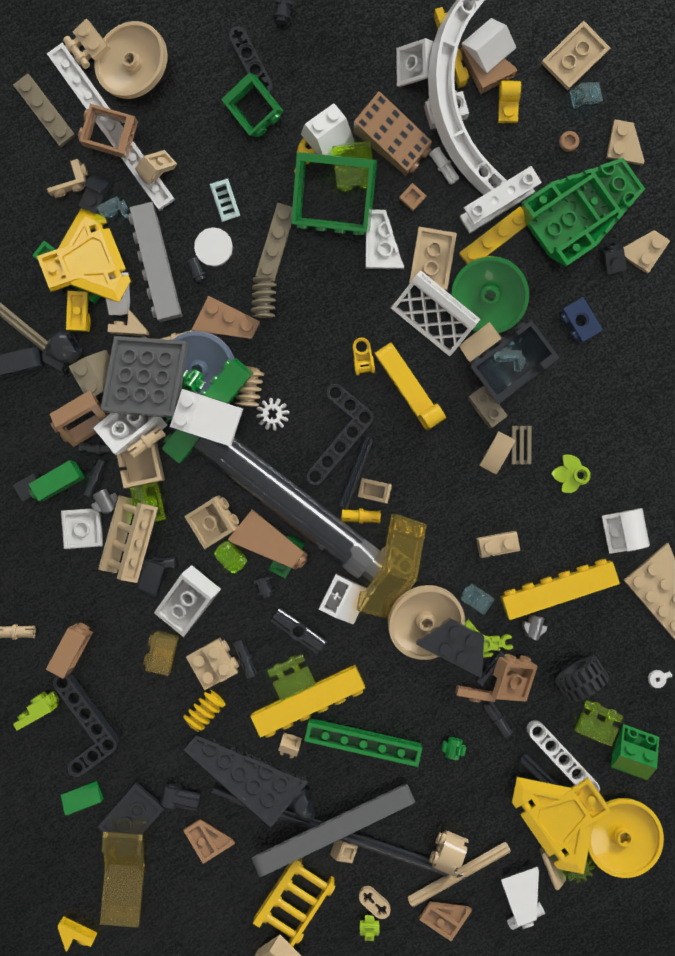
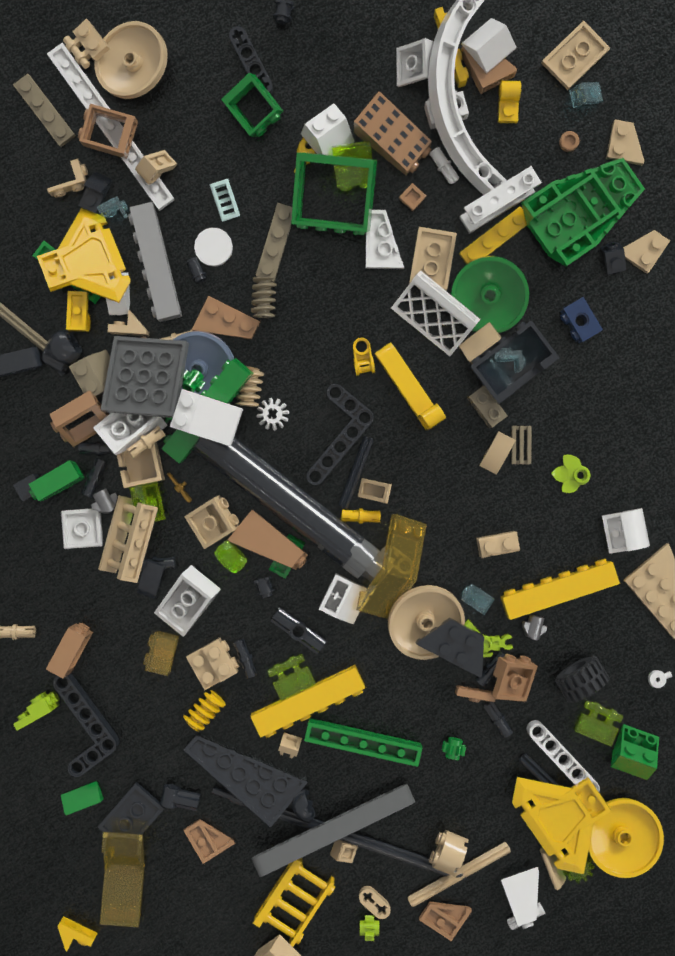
none -> pearl gold piece [167,472,192,503]

